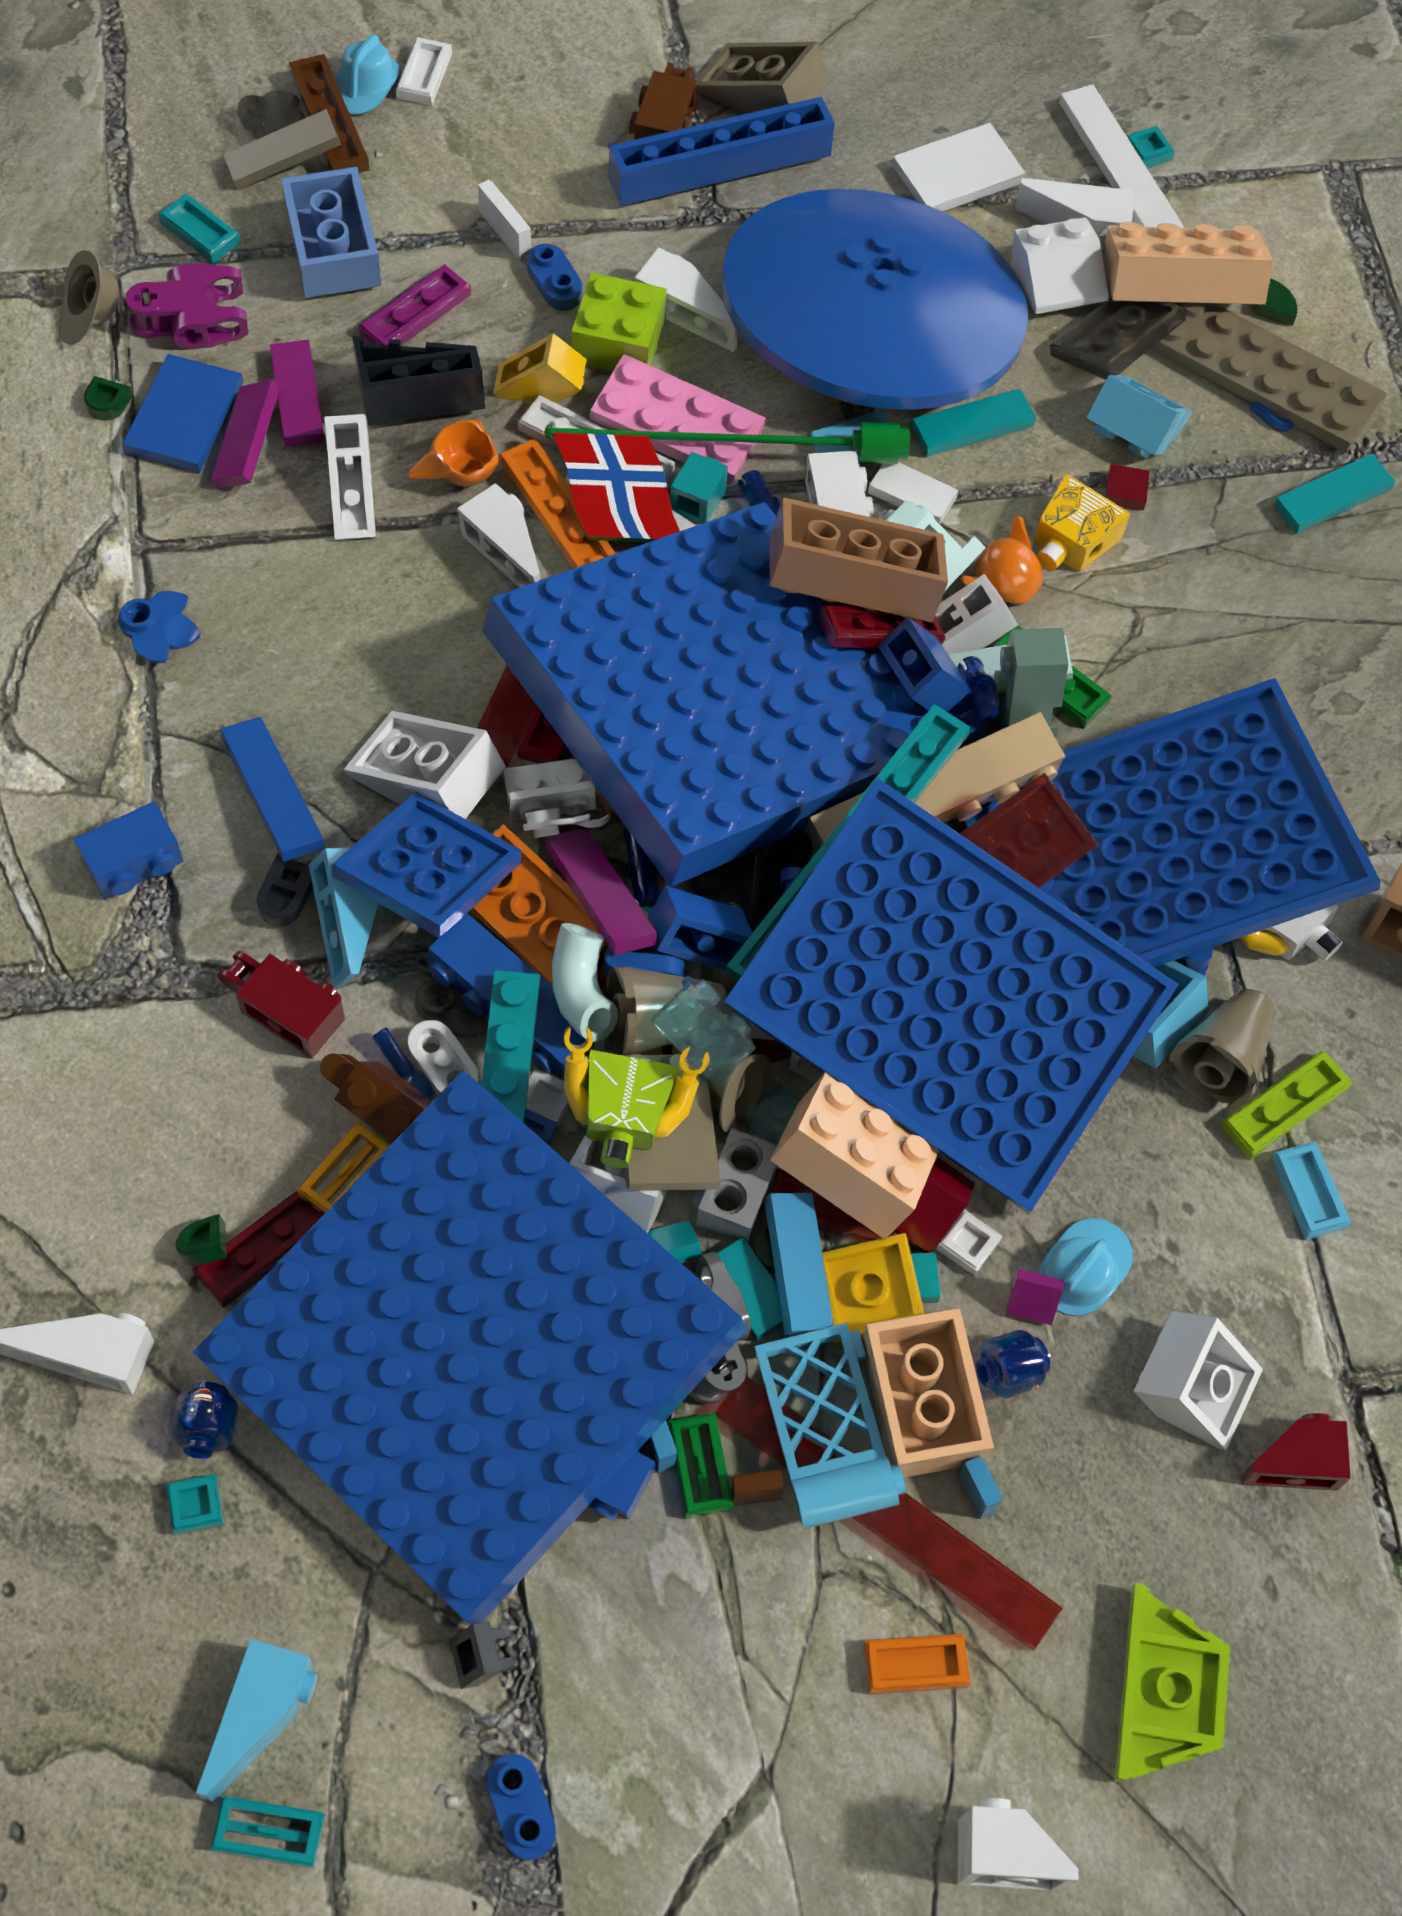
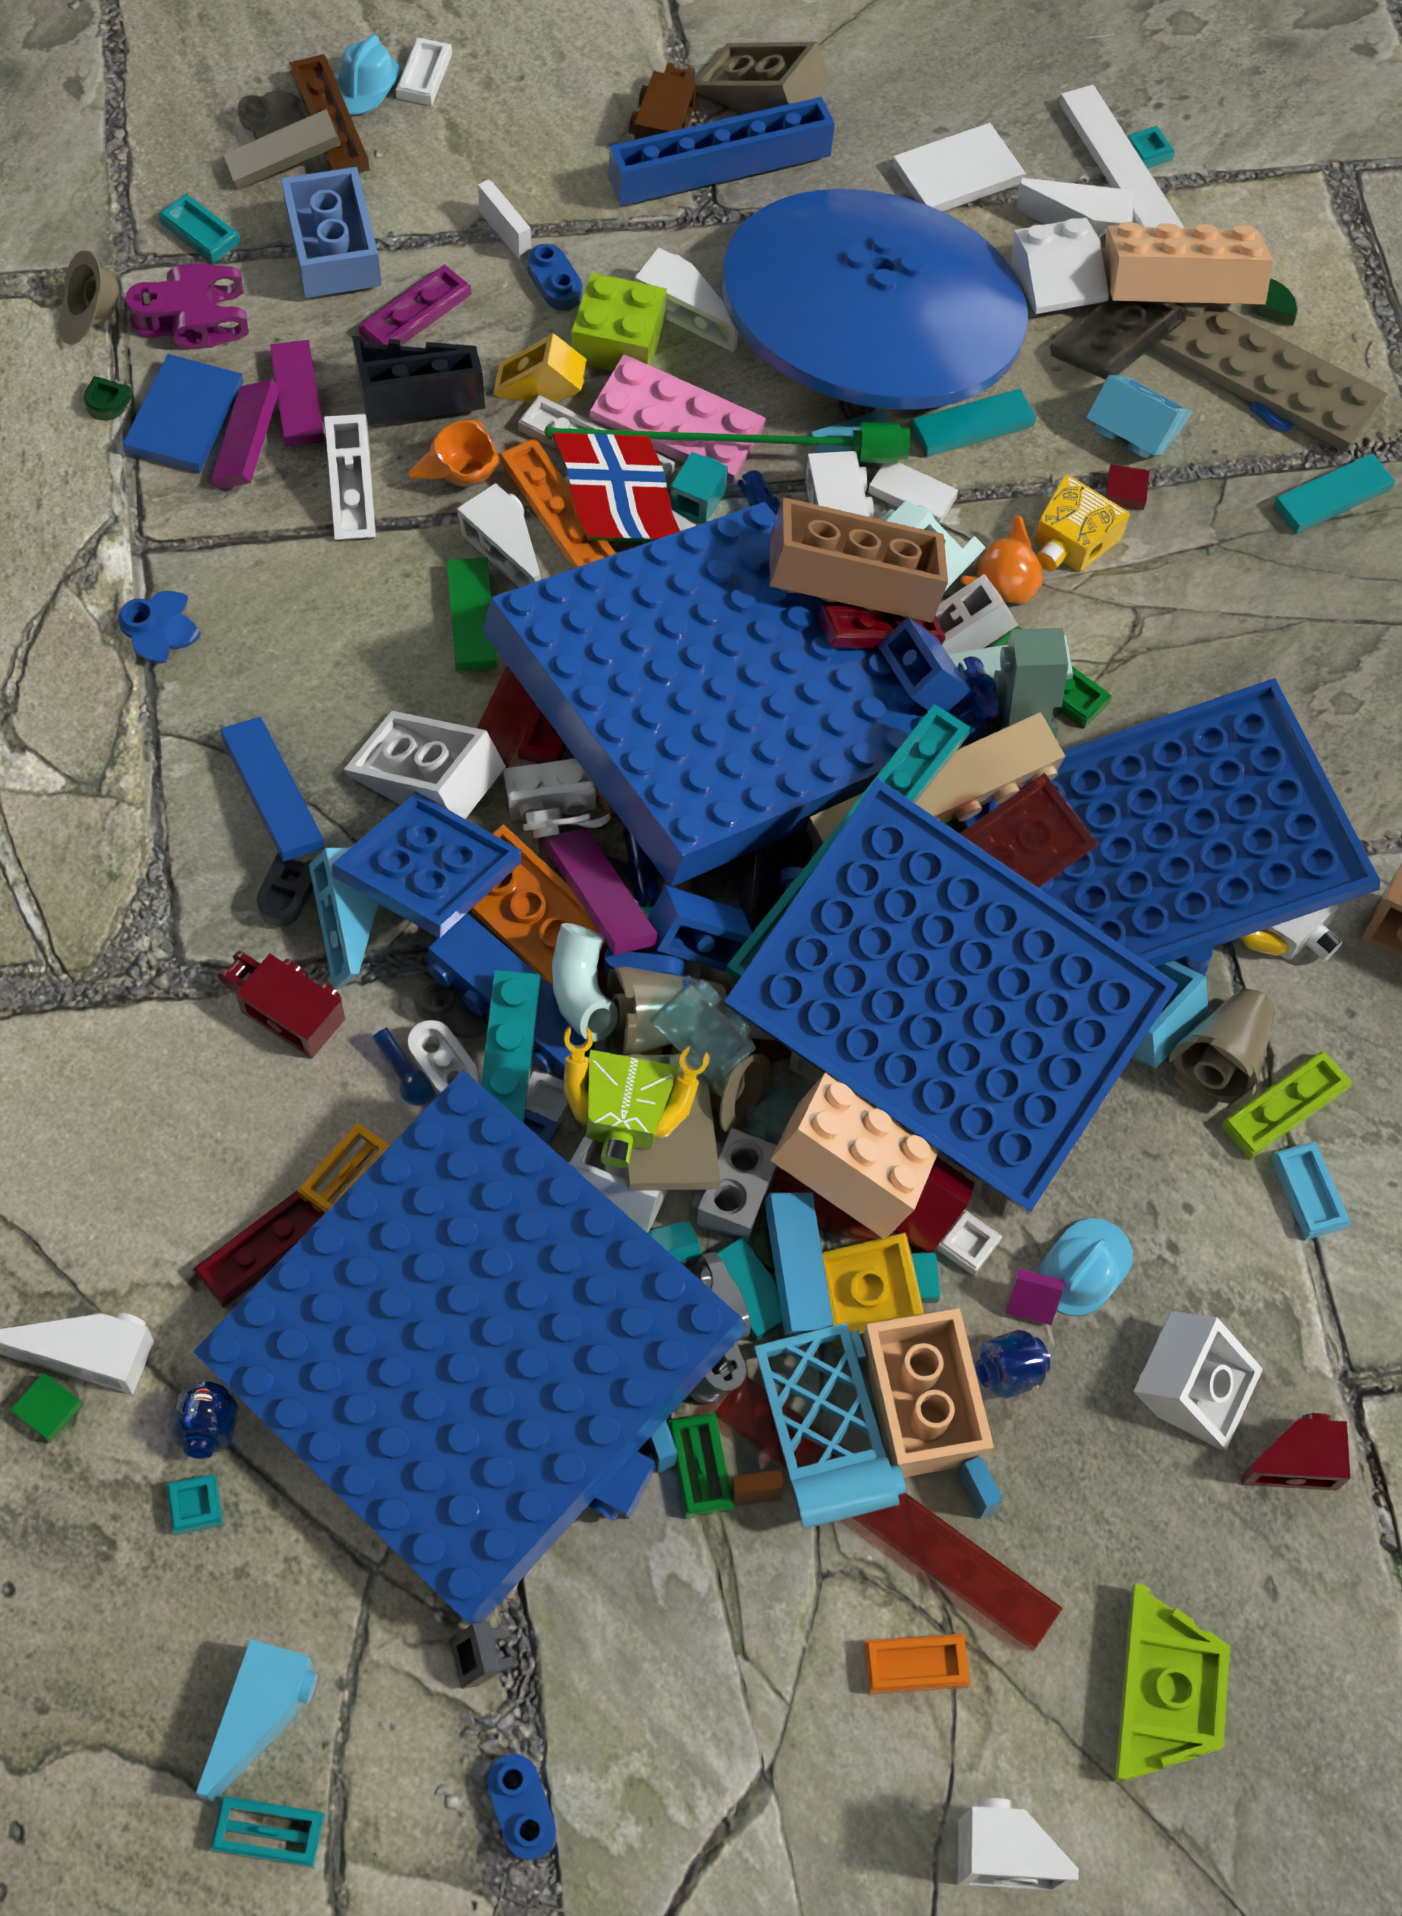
blue brick [74,801,184,900] -> none
dark green tile [175,1214,227,1266] -> none
reddish brown brick [320,1053,432,1143] -> none
none -> green tile [10,1372,83,1443]
none -> green tile [447,557,497,671]

